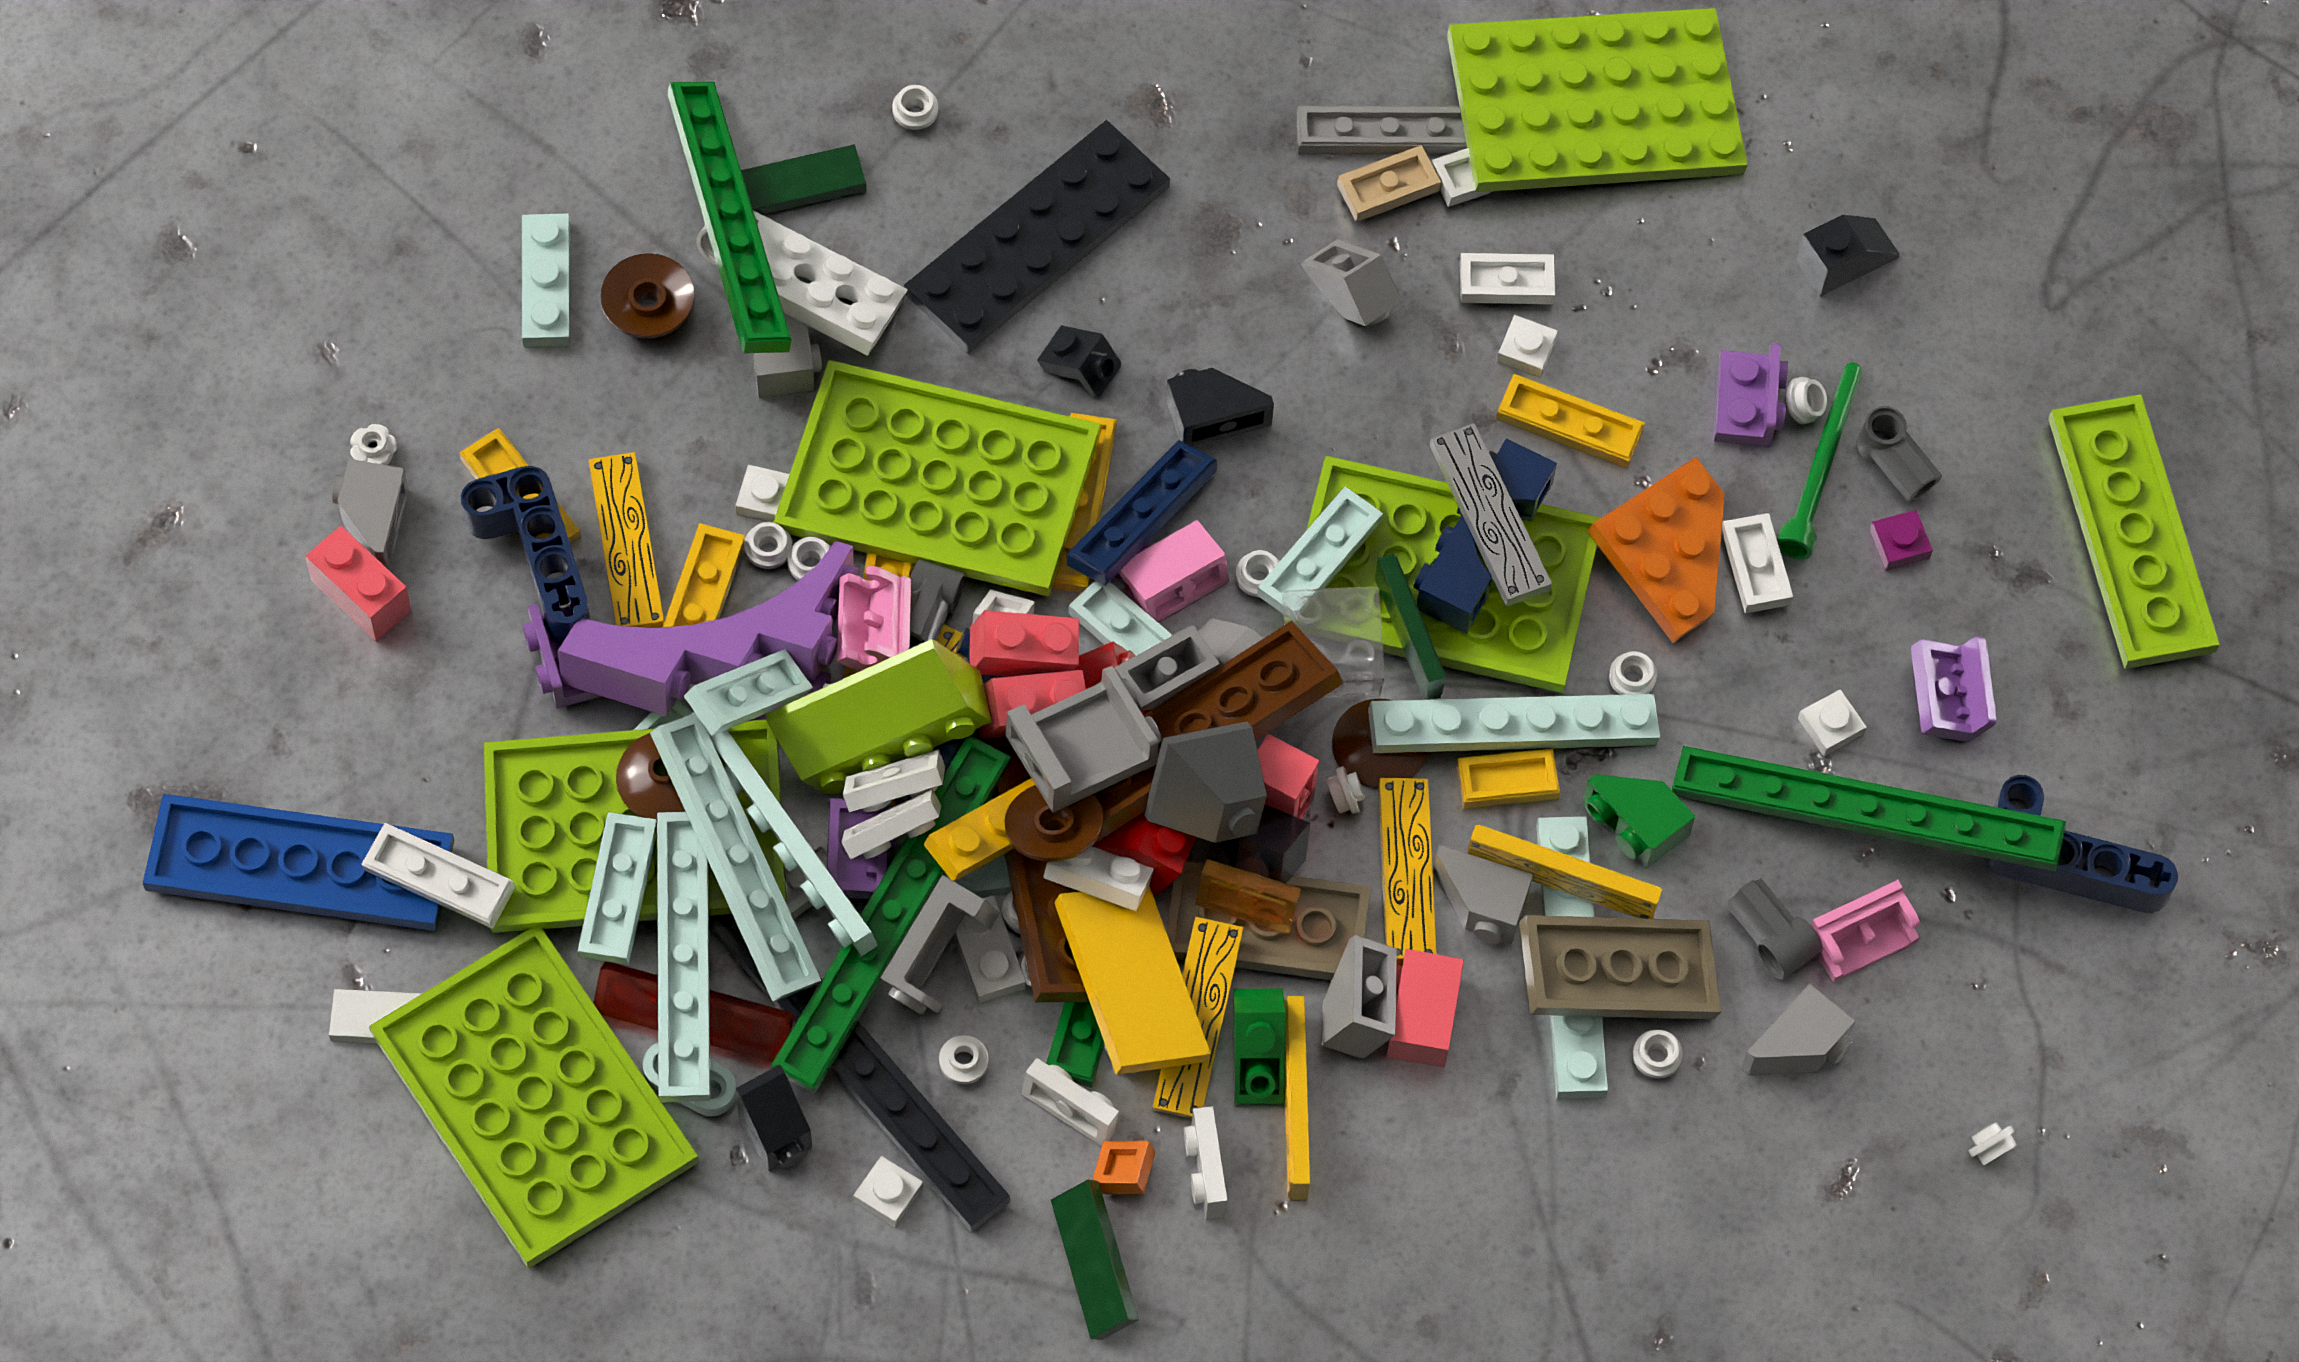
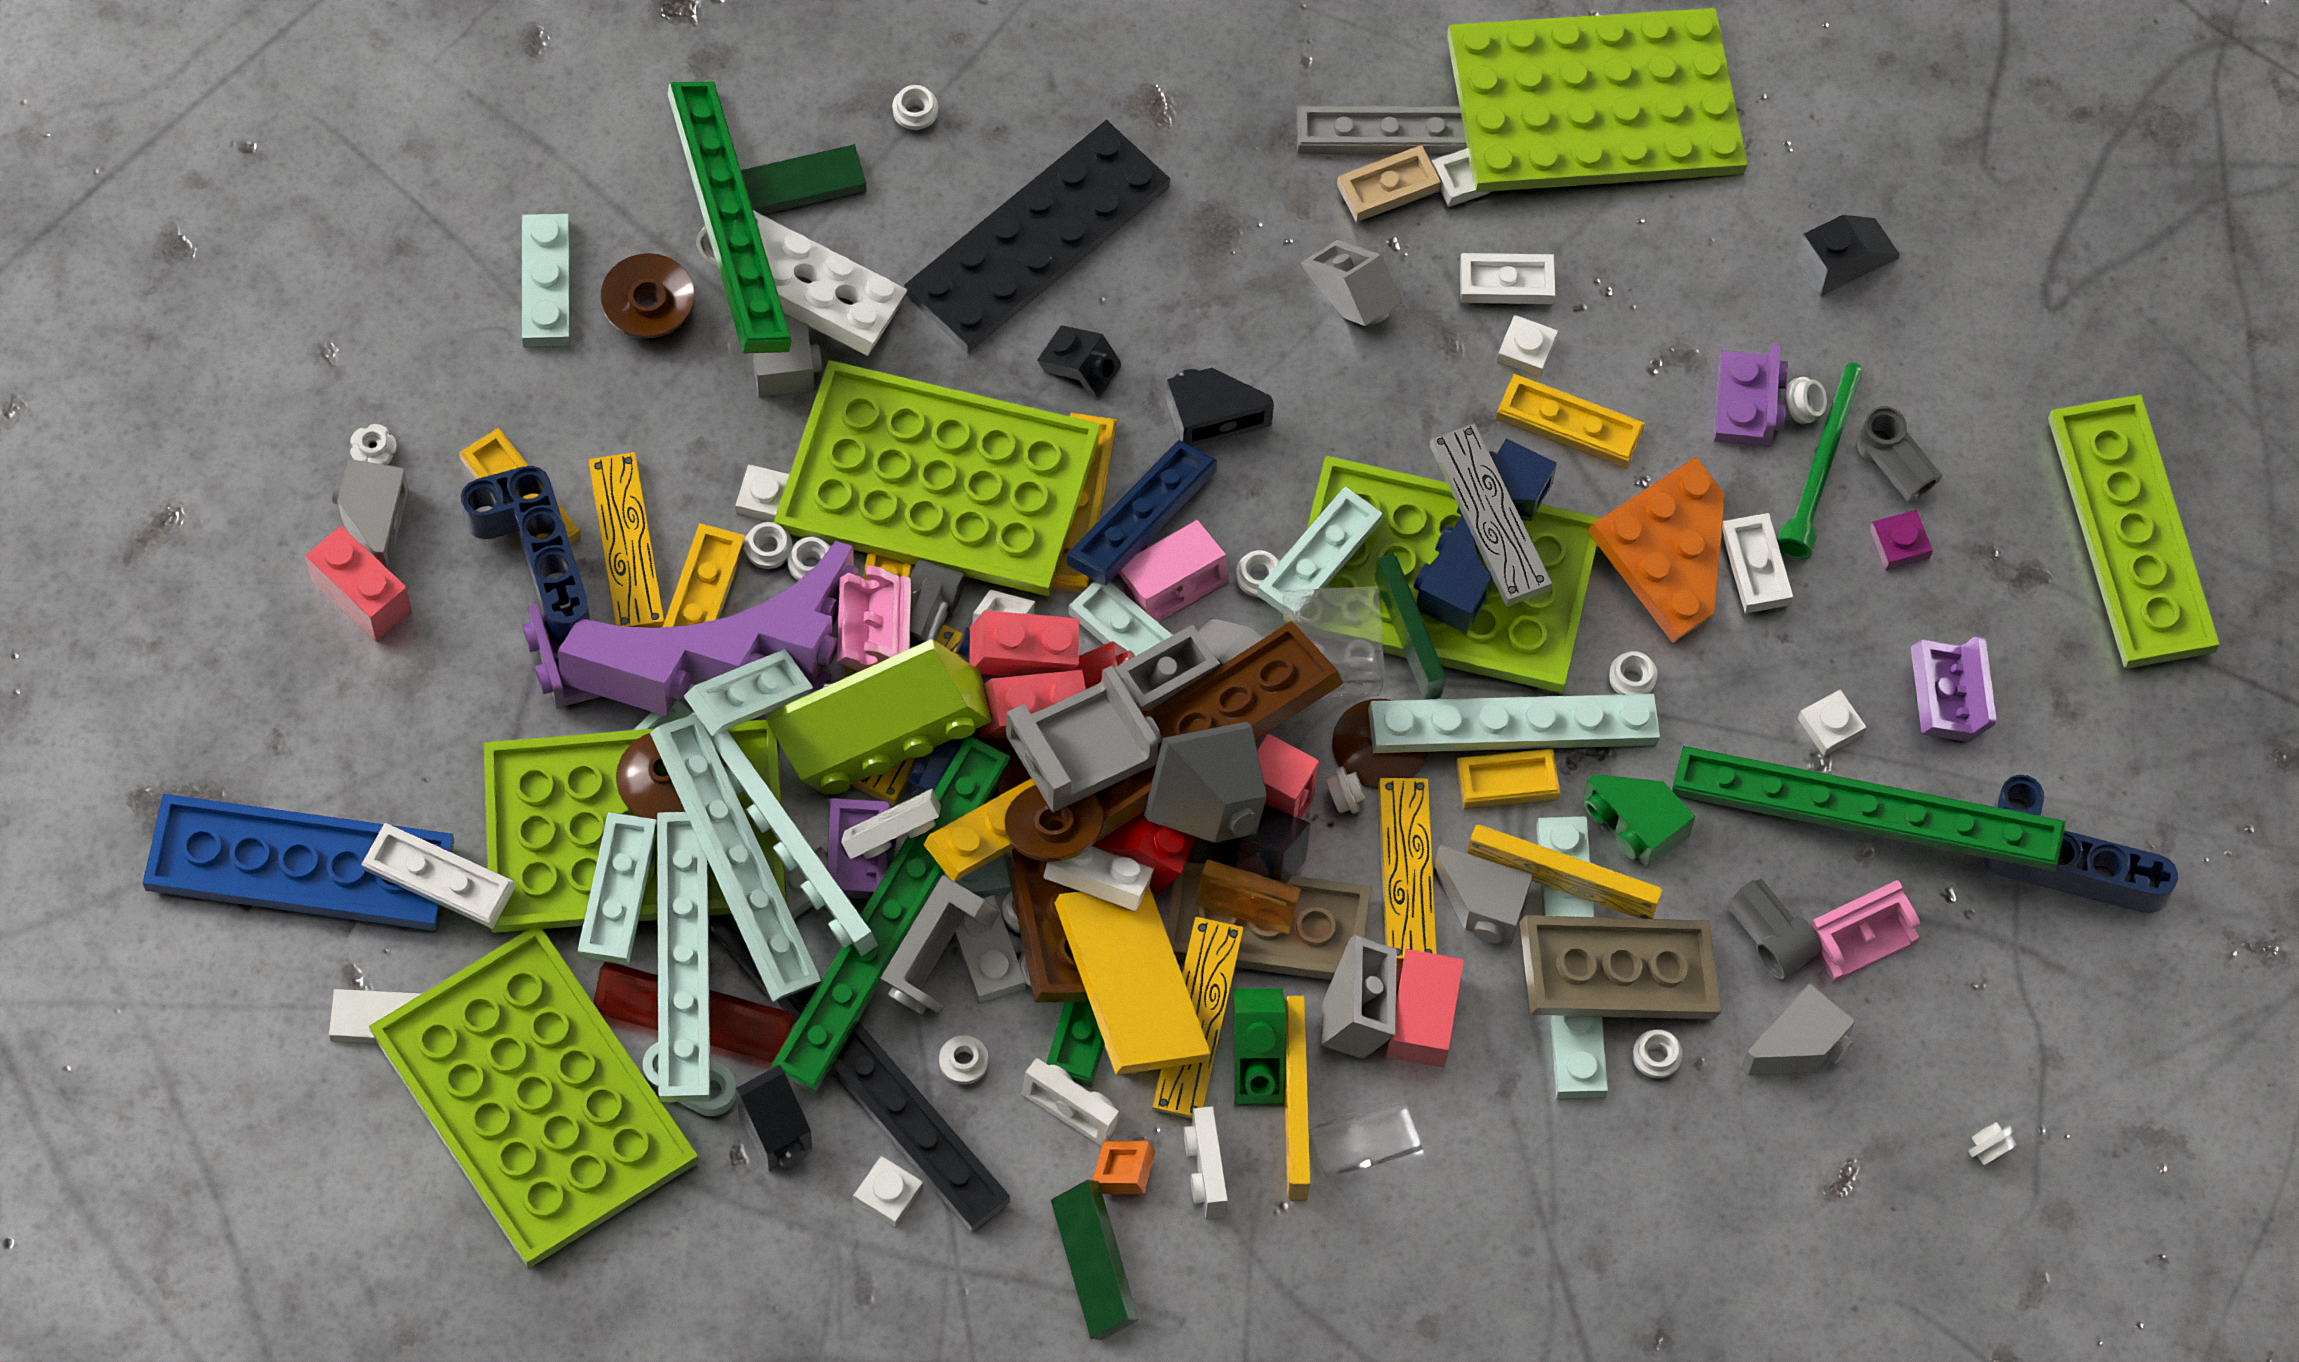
white plate [843,749,945,812] -> none
none -> clear slope [1308,1099,1423,1176]

